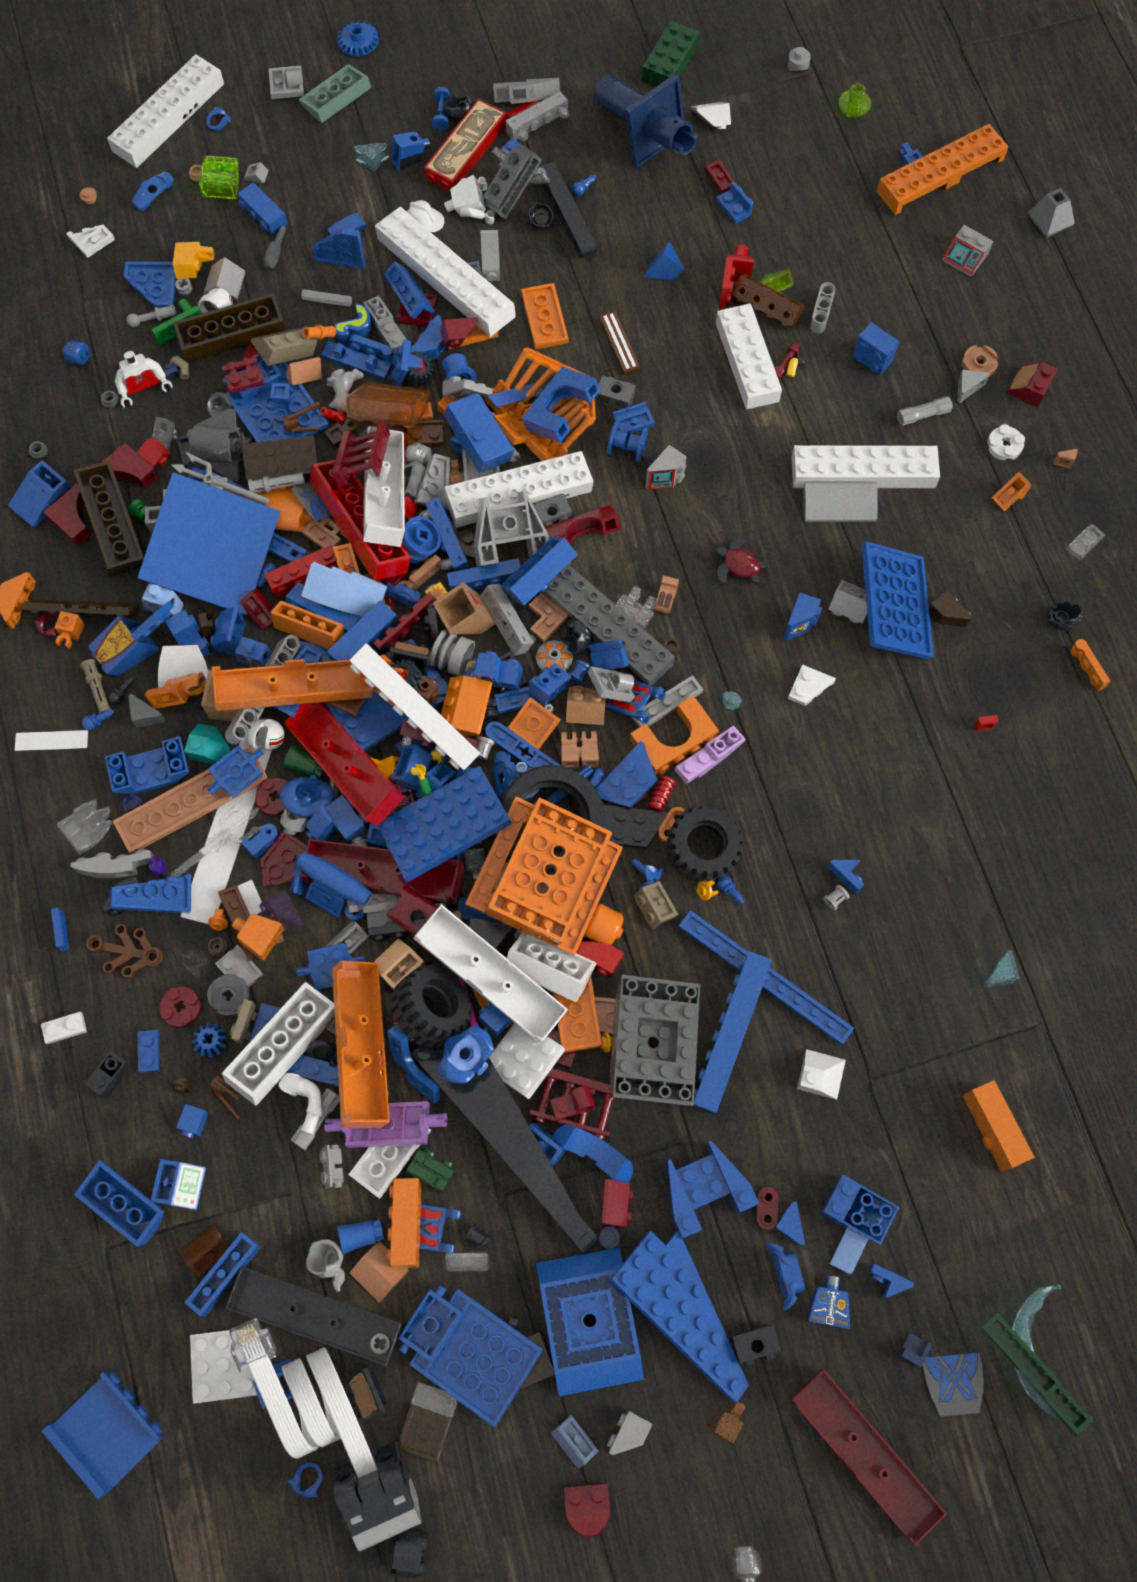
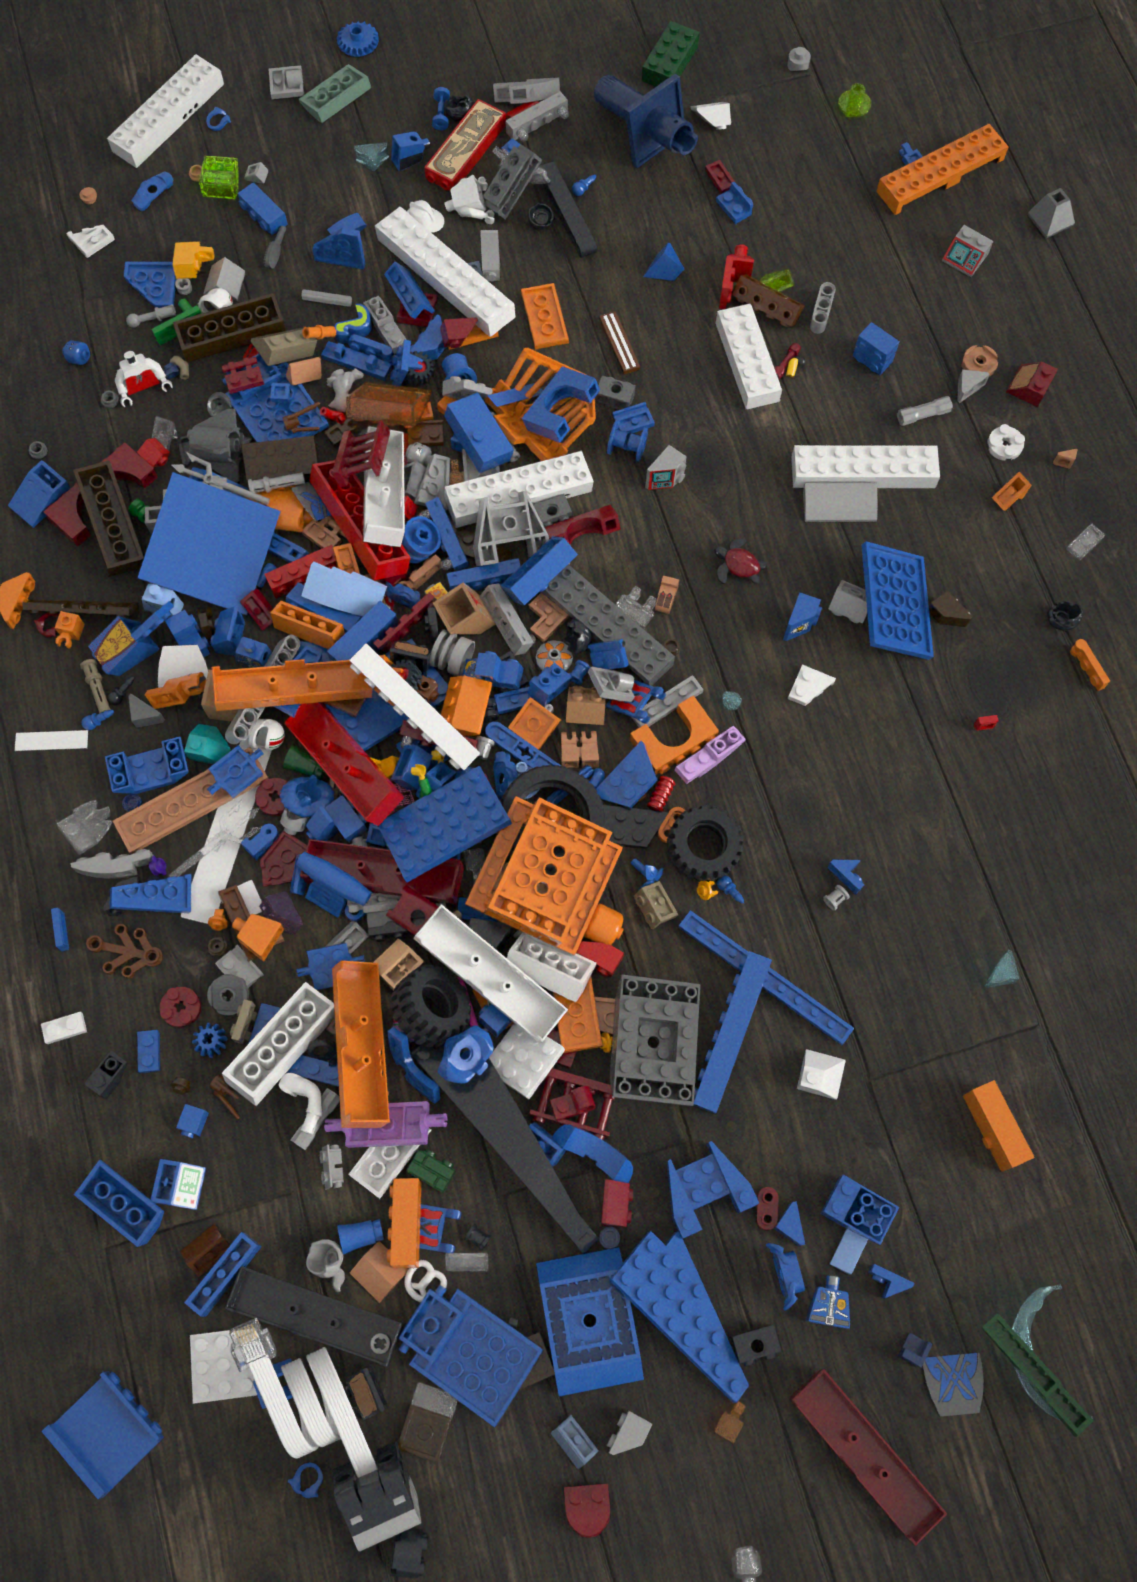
none -> white piece [405,1260,447,1302]

